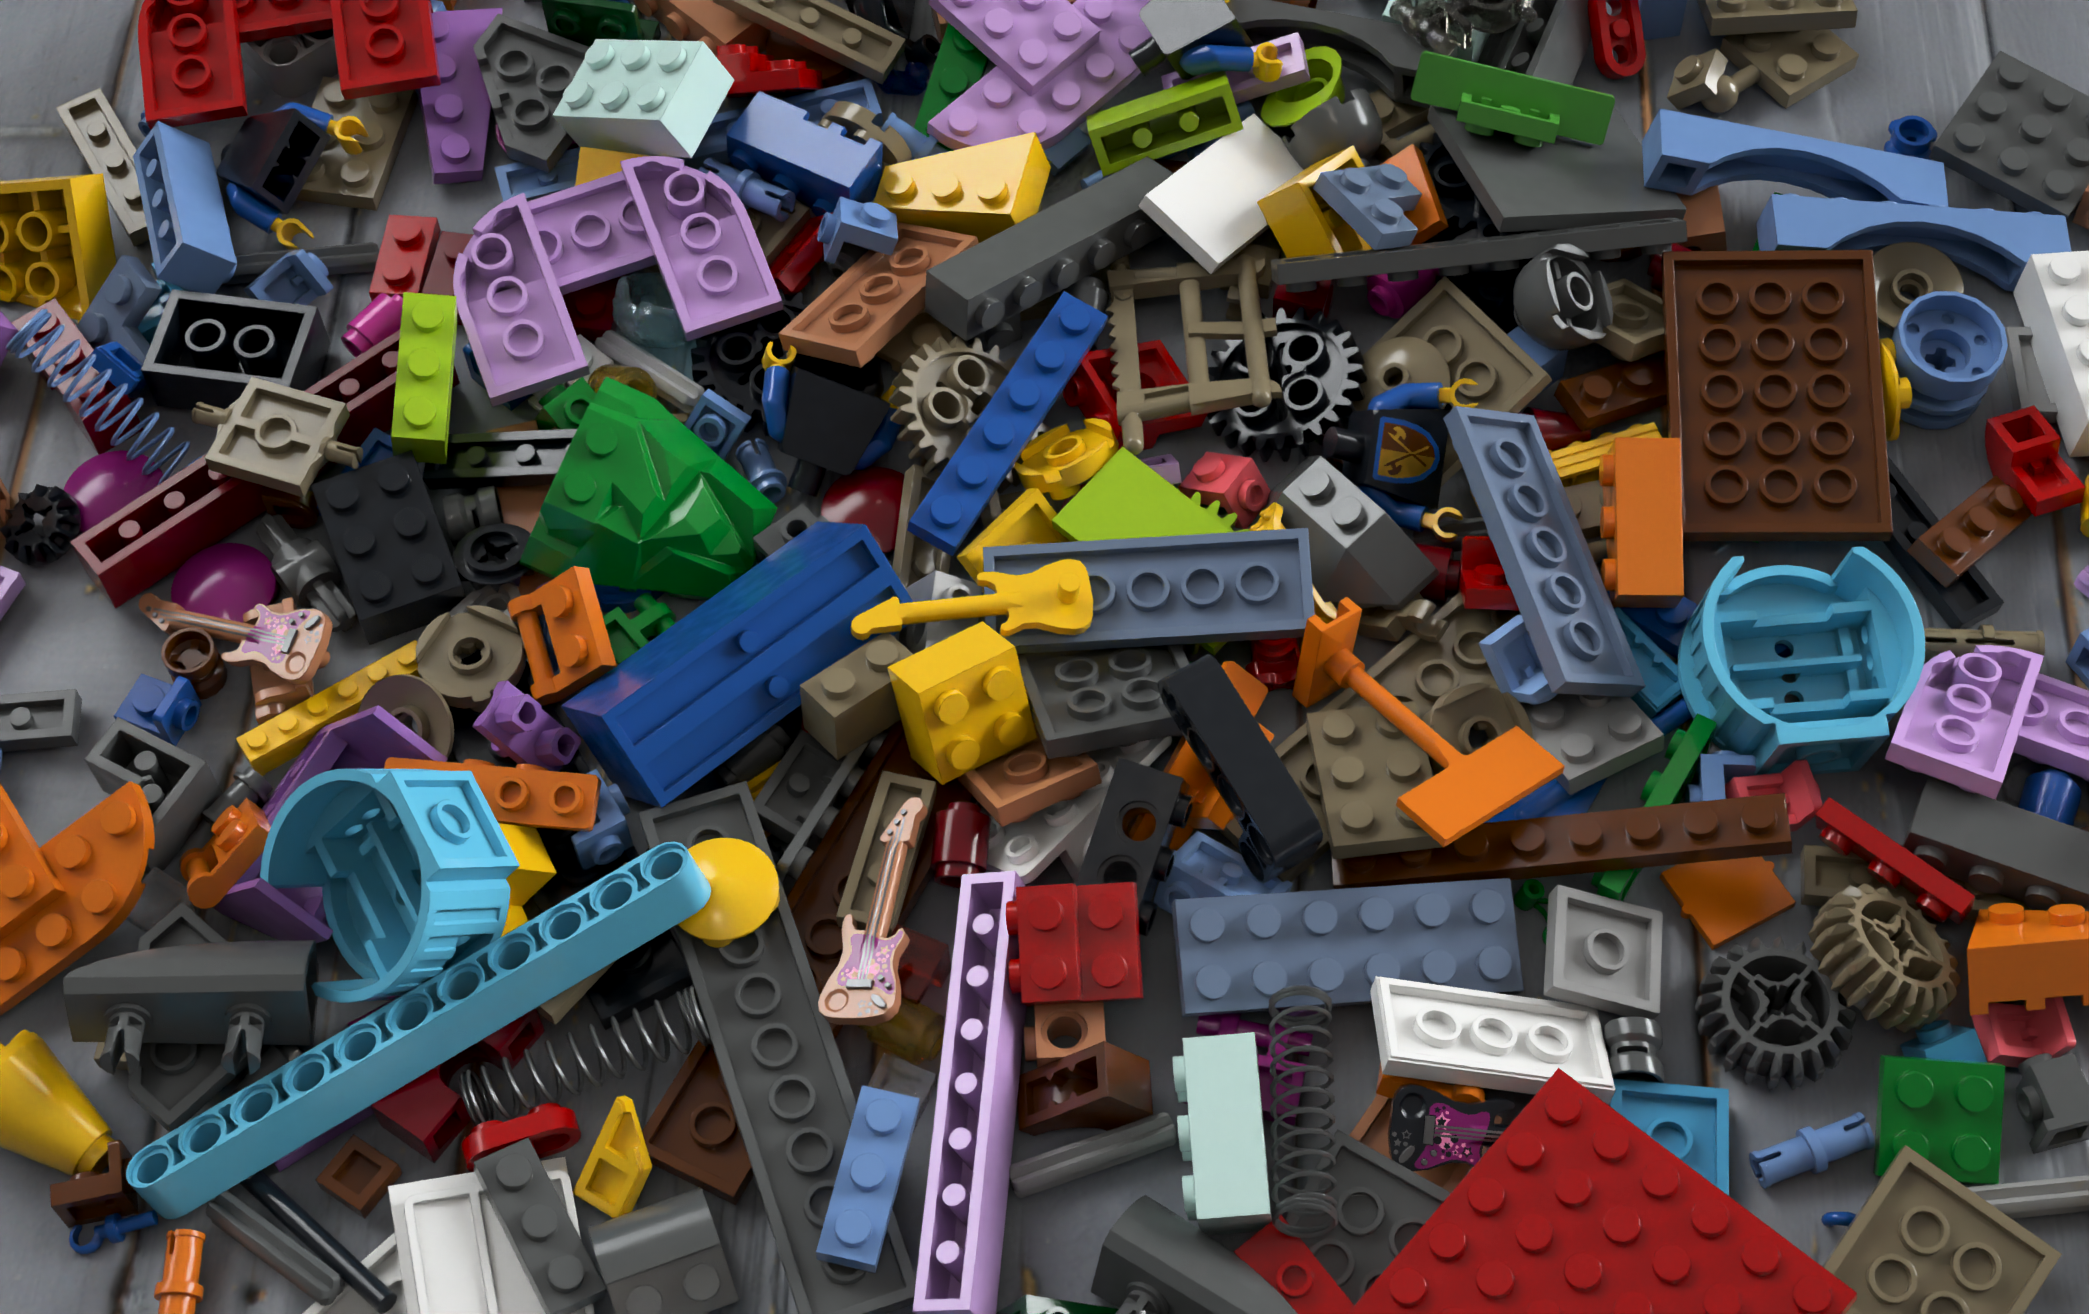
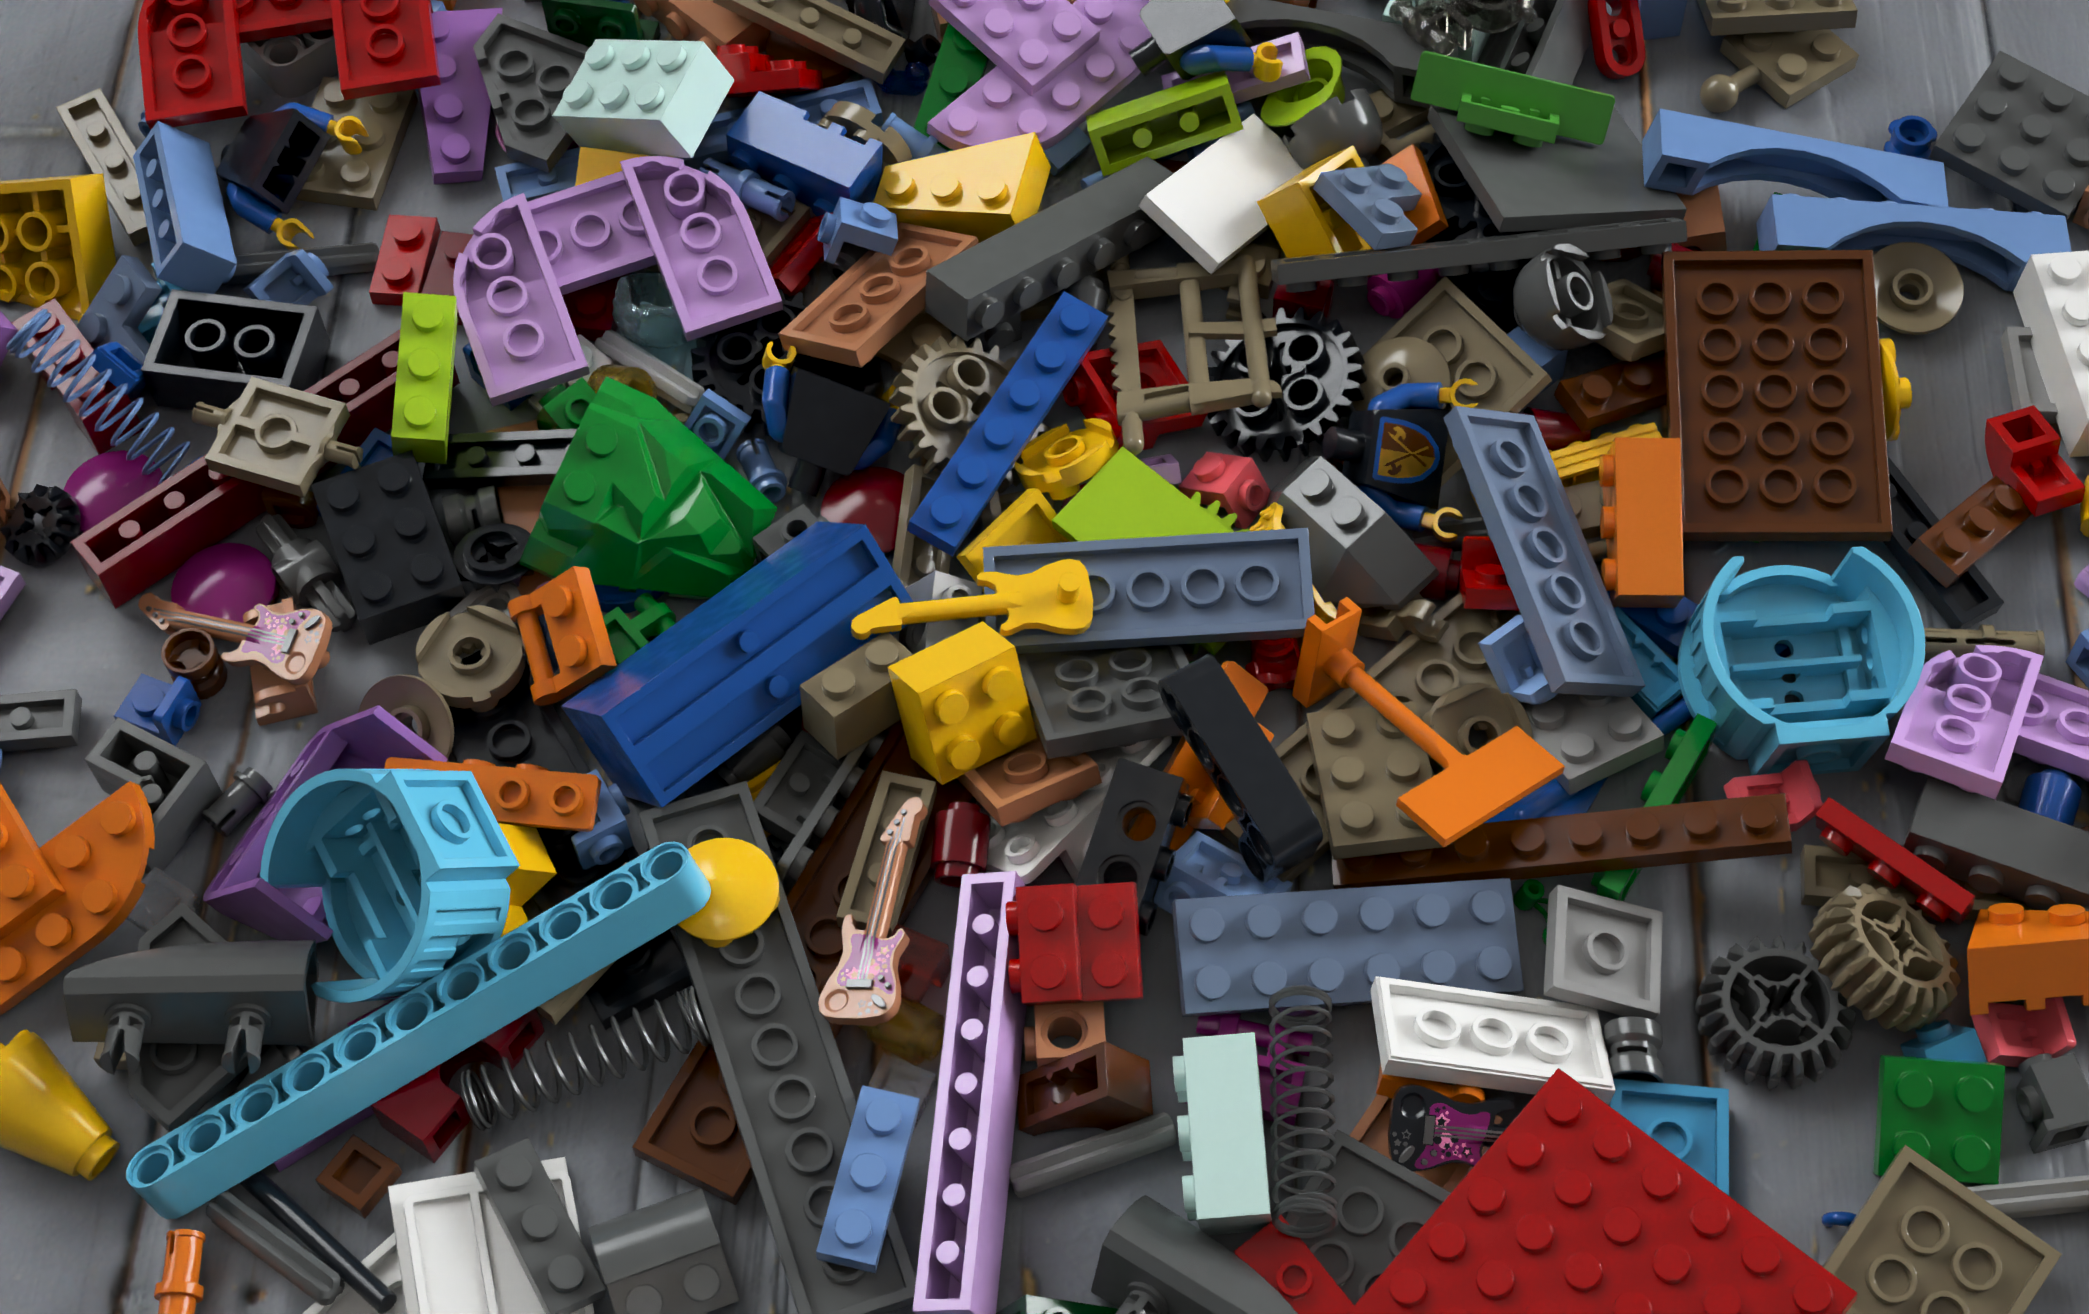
reddish brown bracket [50,1140,138,1228] -> none
blue hand [69,1210,158,1254] -> none
orange plate [179,797,271,909] -> none
yellow piece [236,640,420,776] -> none
dark pink brick [341,293,403,358] -> none
red plate [461,1103,581,1172] -> none
medium lavender hips [472,680,581,772] -> none
yellow tile [573,1095,653,1218] -> none
orange piece [1659,856,1796,950] -> none
dark tan plate [1667,48,1728,110] -> none
medium blue bracket [1684,750,1756,803] -> none
medium blue pin [1749,1112,1875,1189] -> none
medium blue wheel [1891,291,2008,429] -> none

